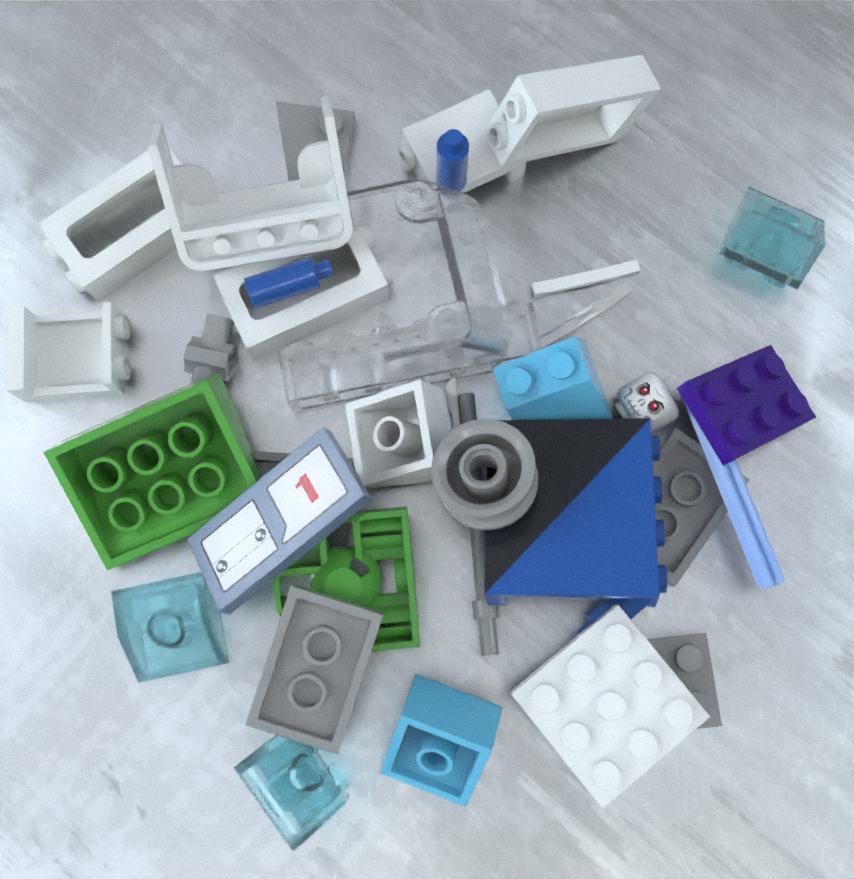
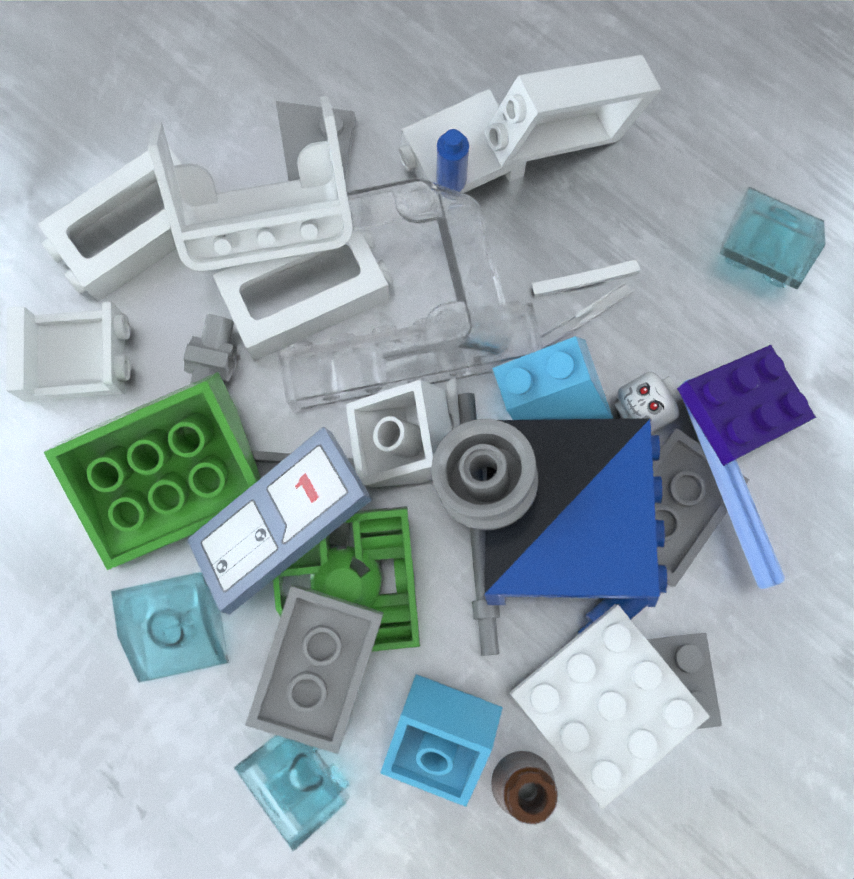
blue cylinder [244,257,334,309] -> none
none -> reddish brown plant [491,751,558,824]

